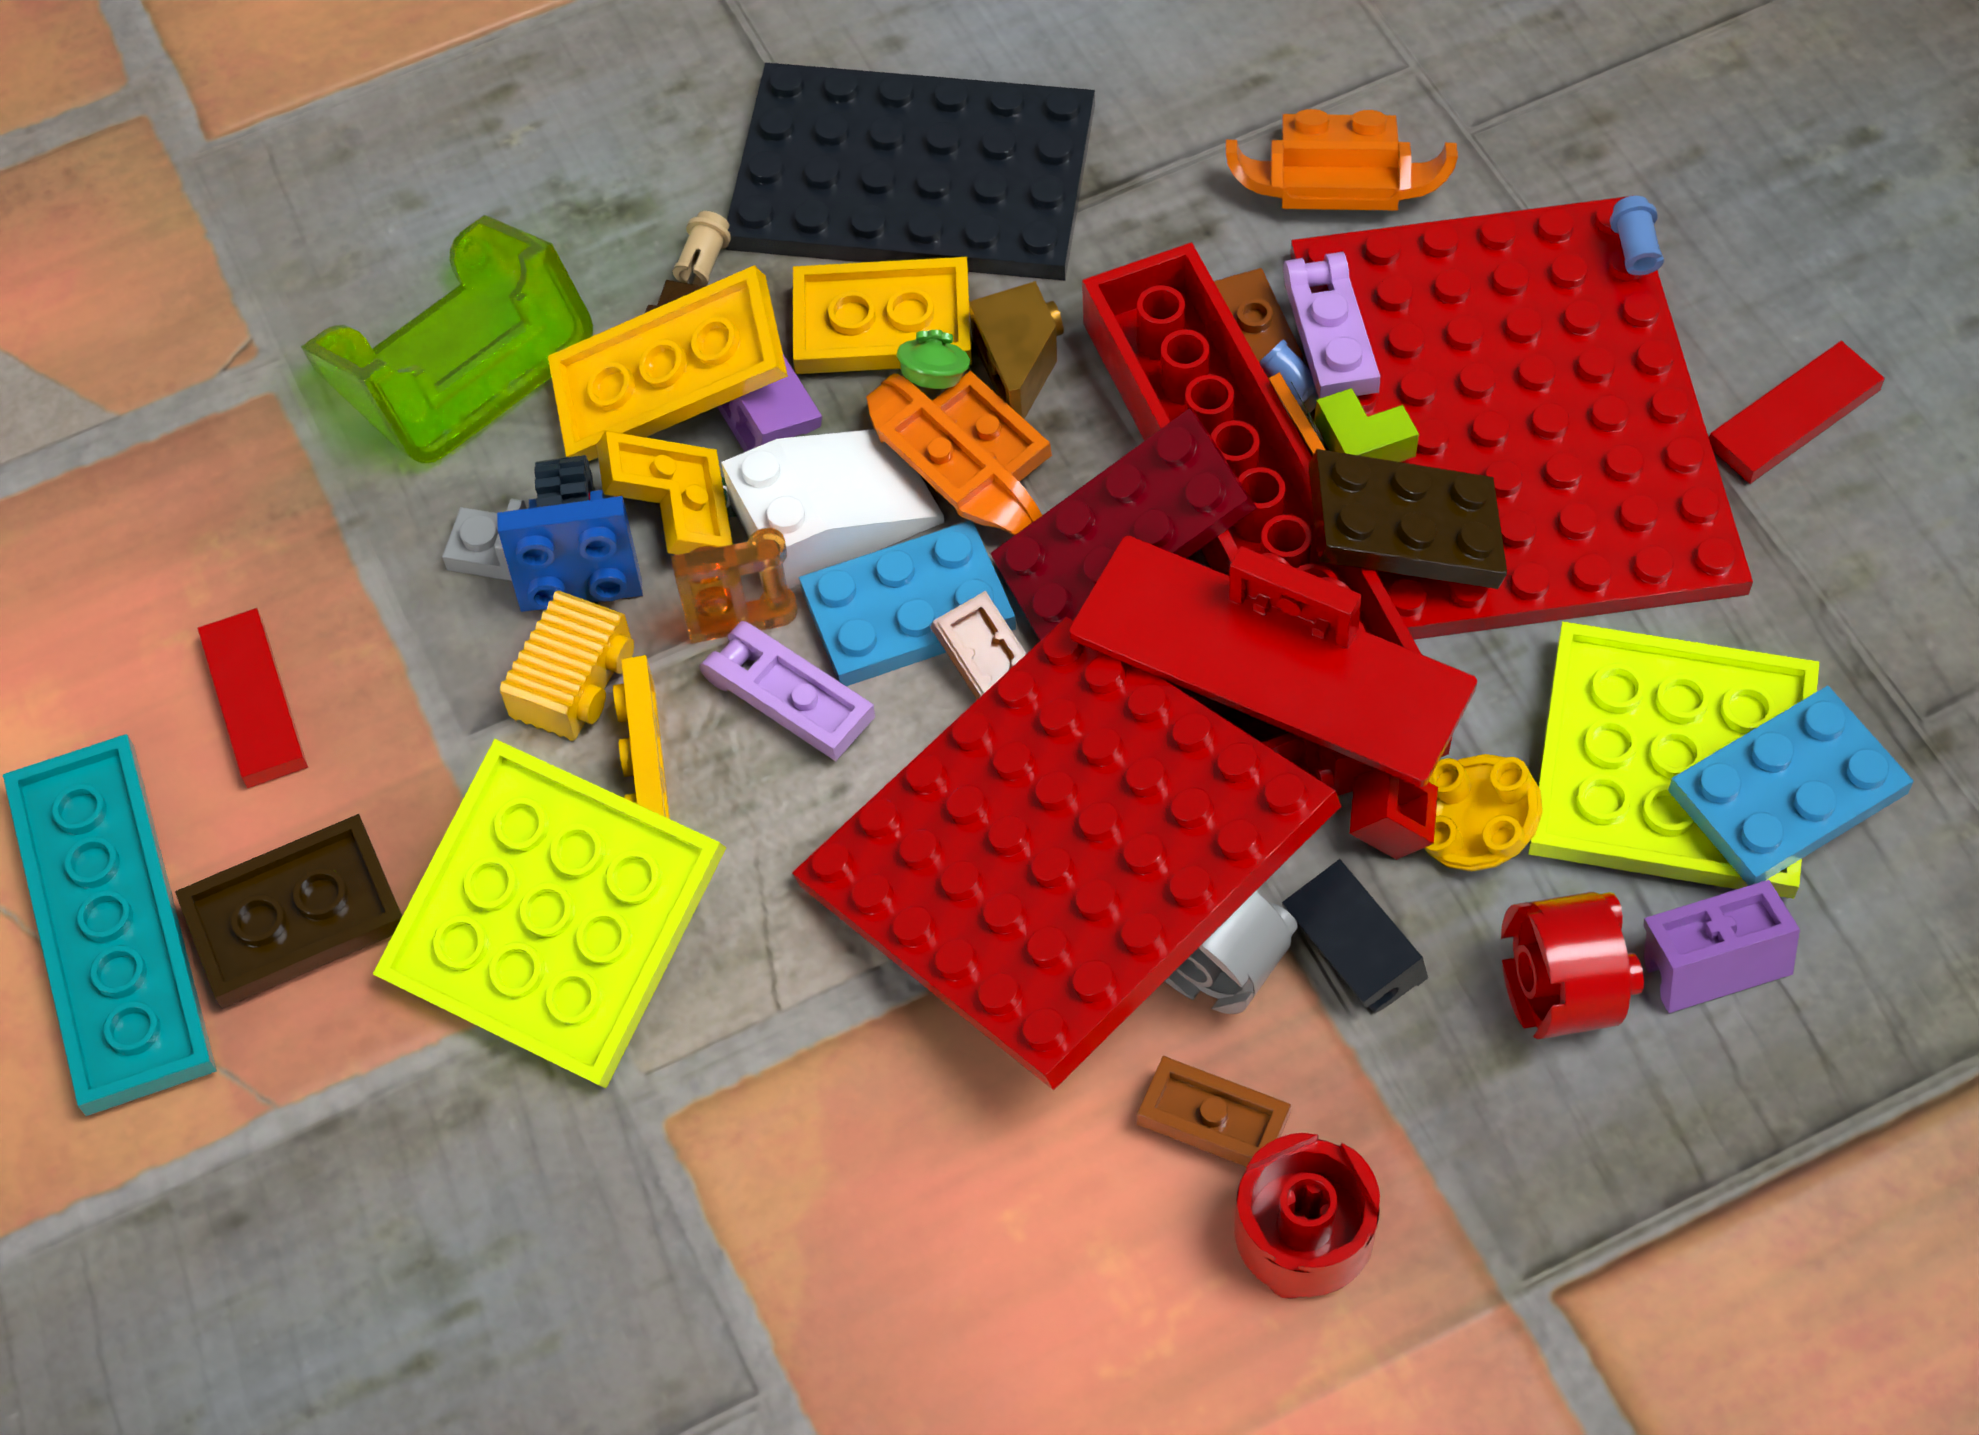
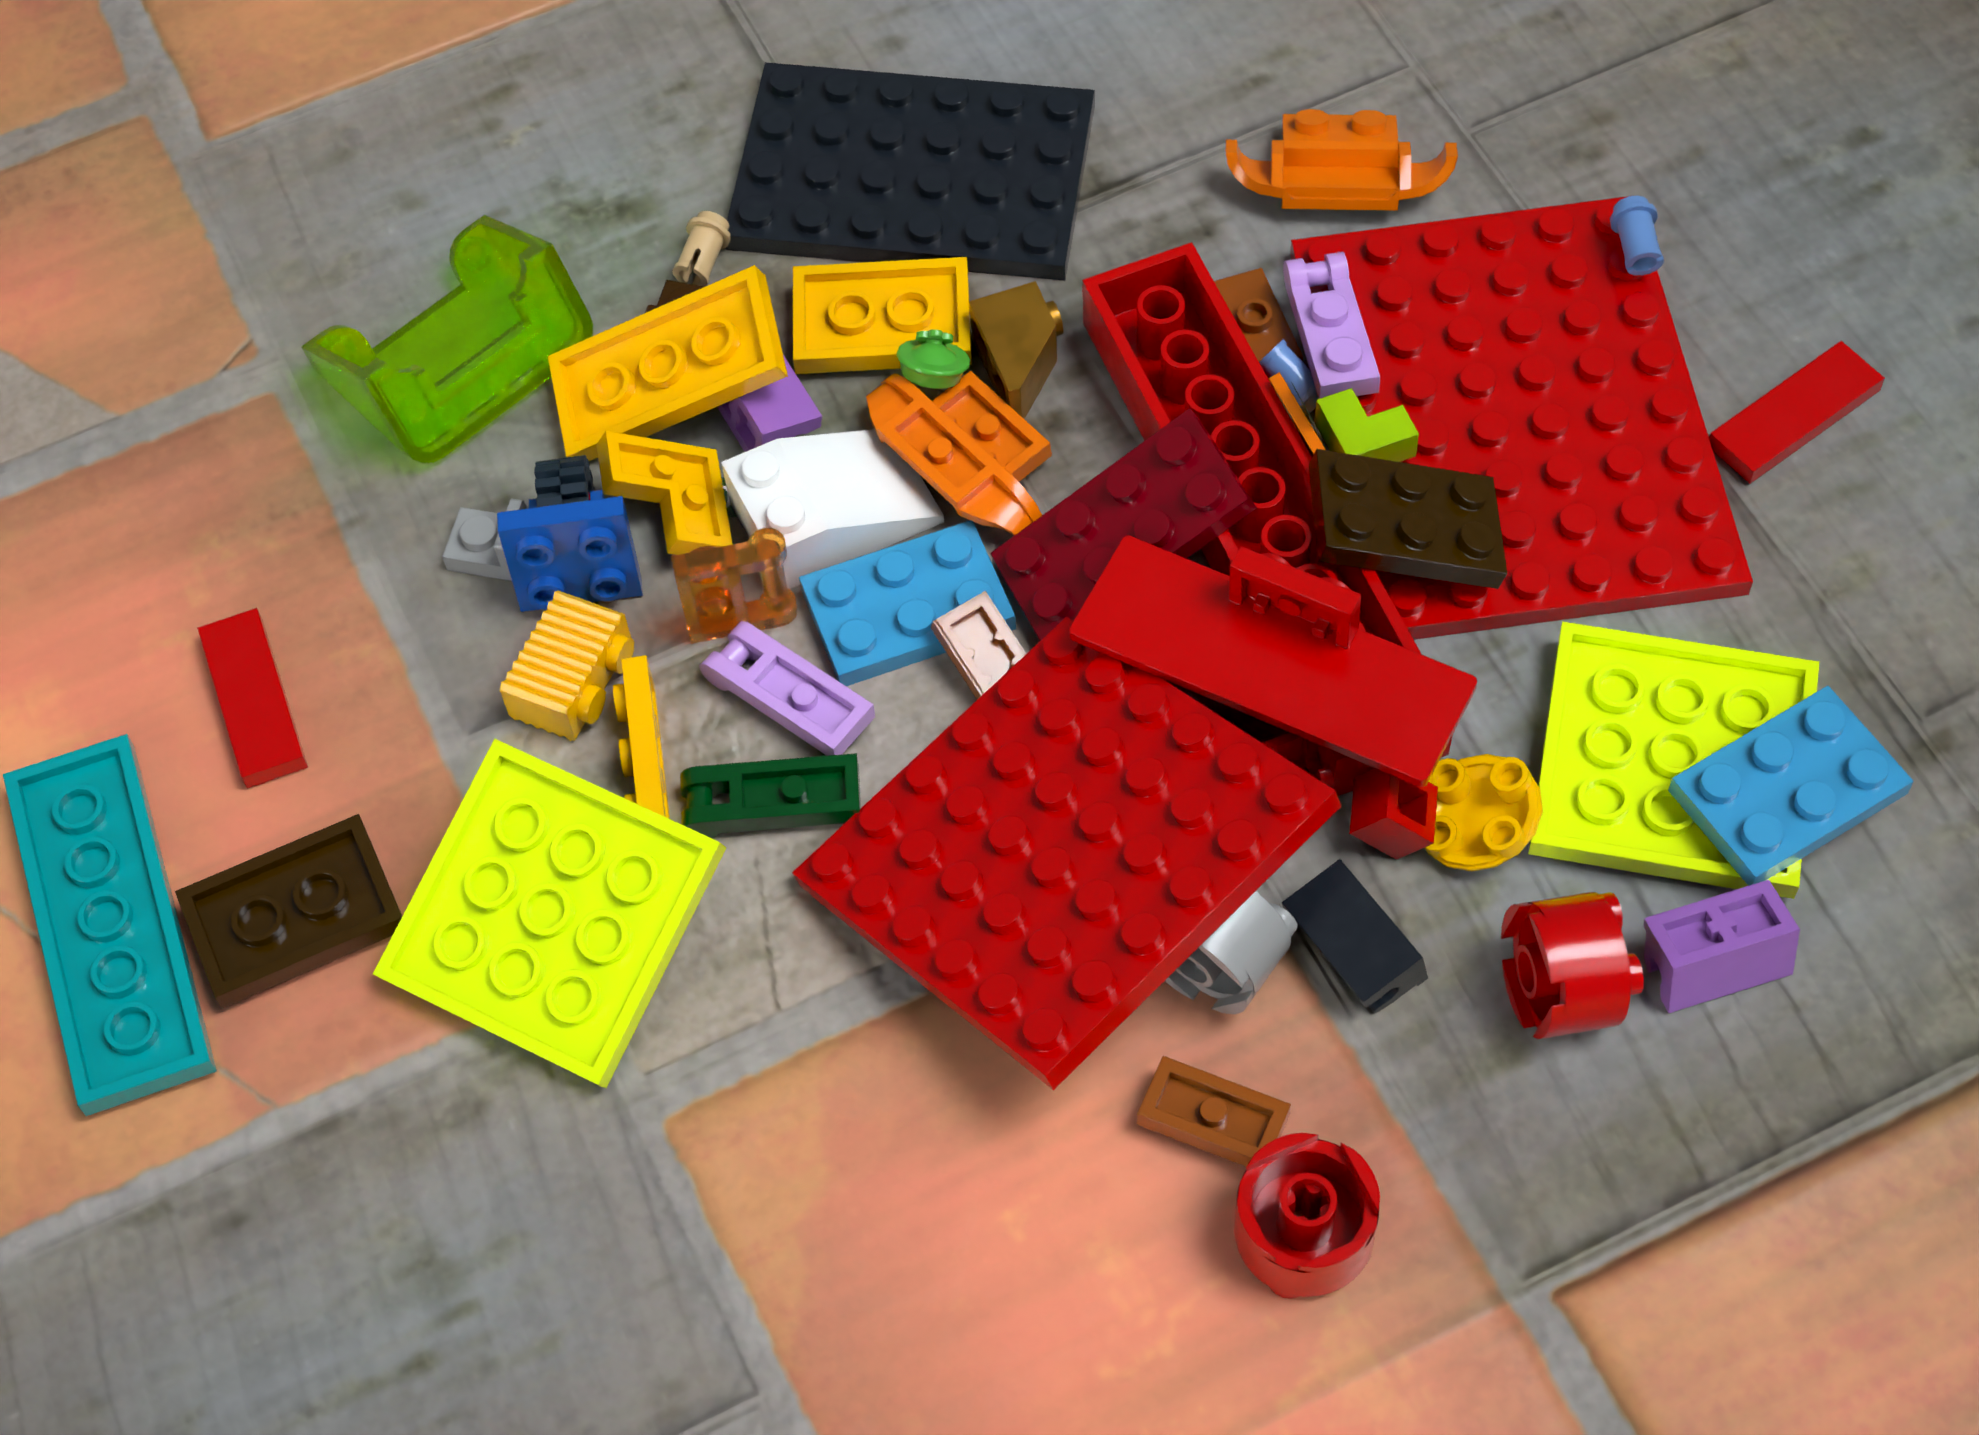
none -> dark green plate [680,753,861,838]

